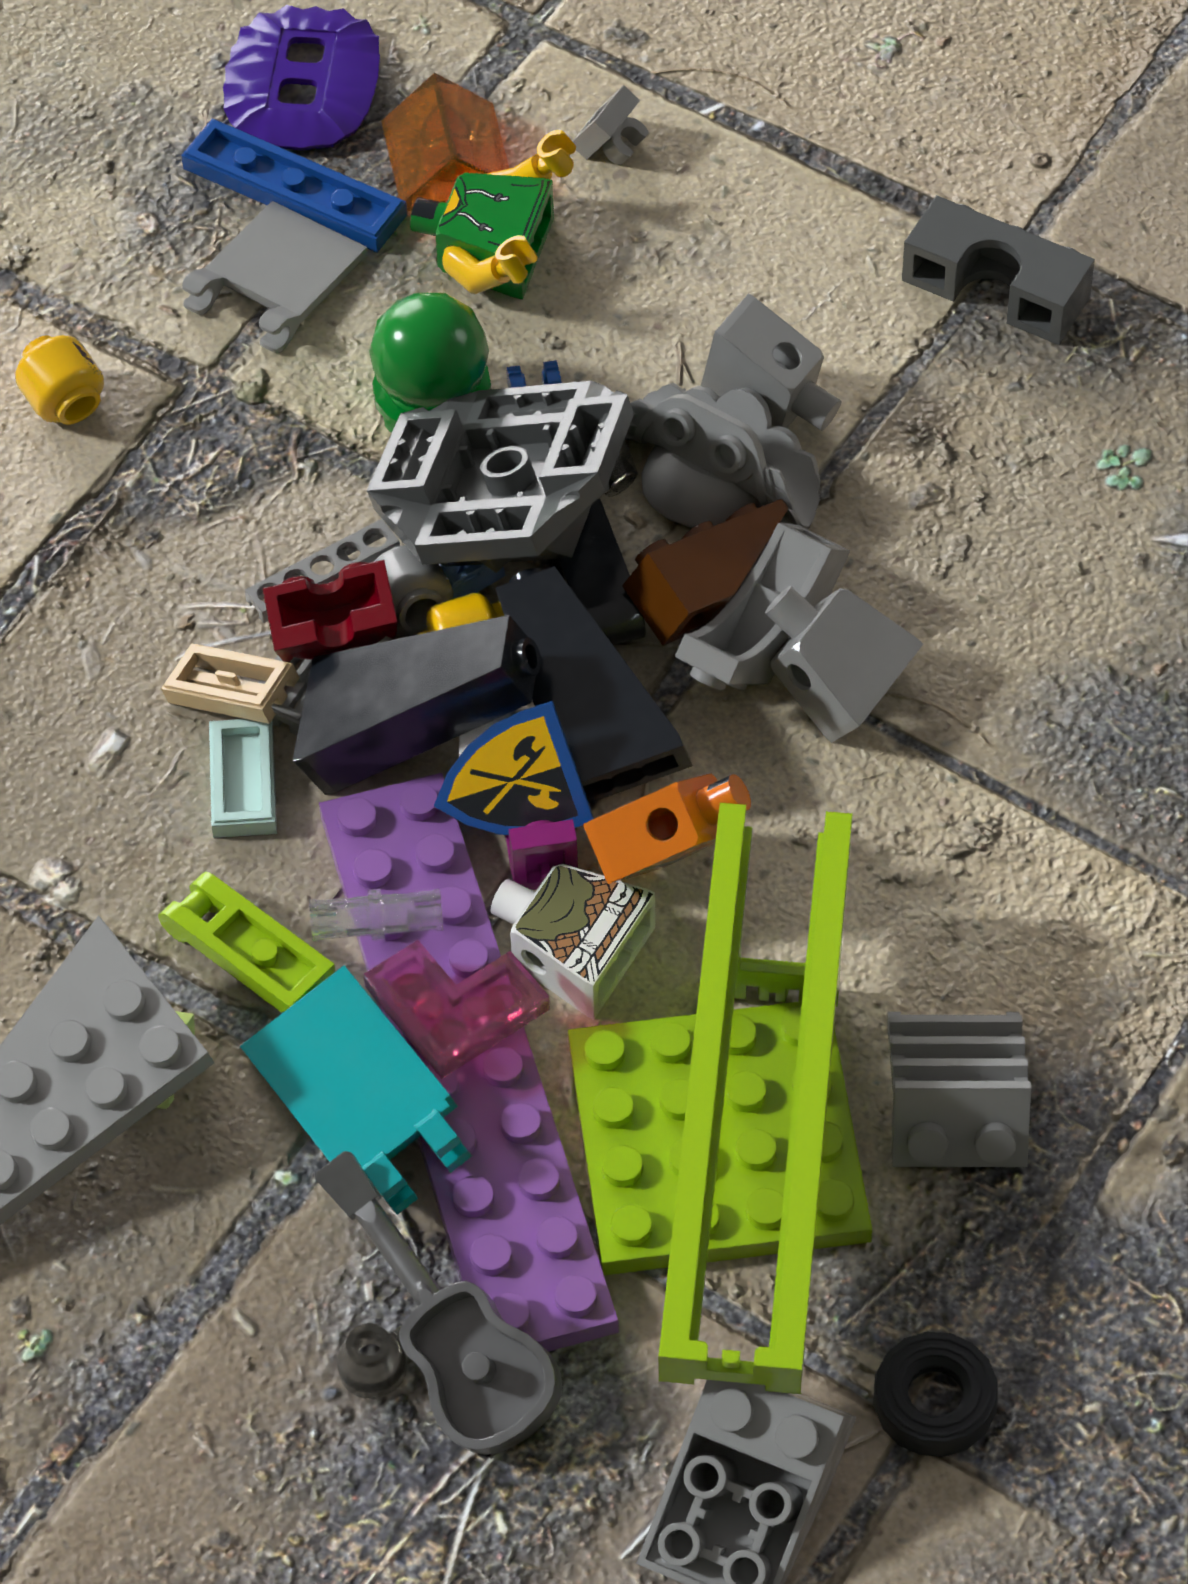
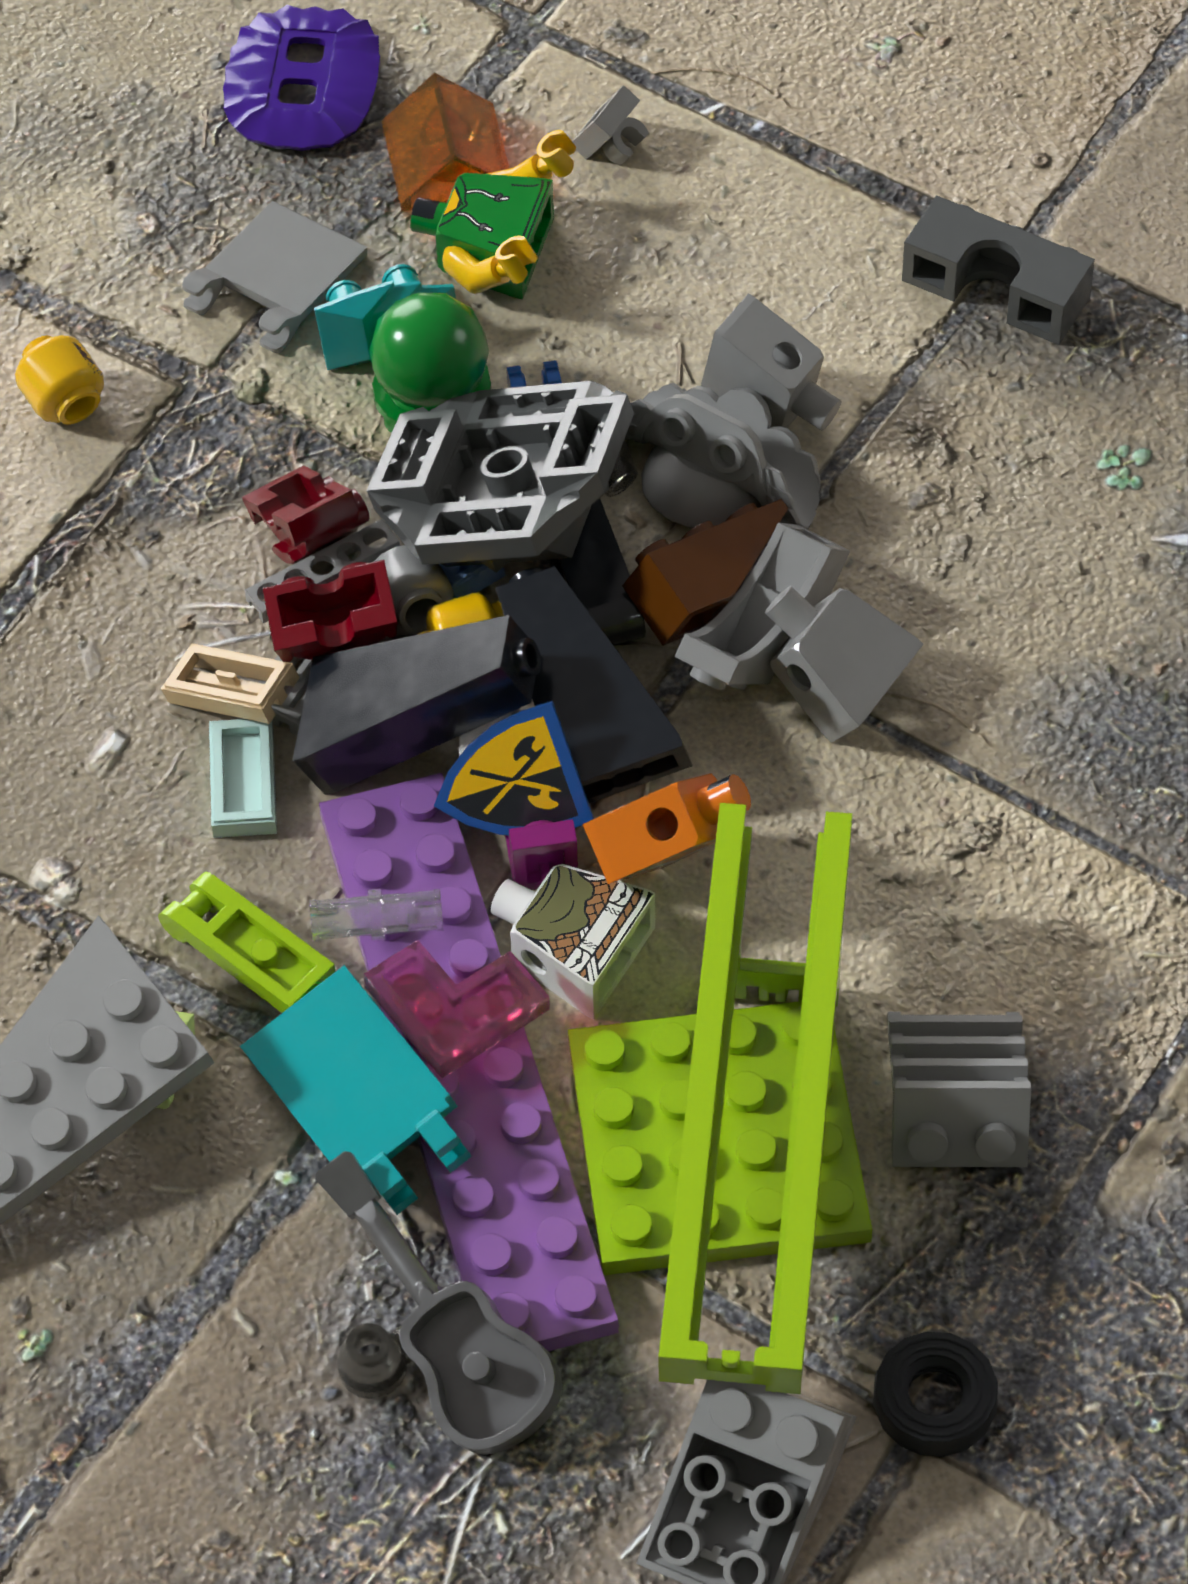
blue tile [181,118,407,253] -> none
none -> dark red cylinder [242,465,370,564]
none -> teal connector [314,264,457,370]

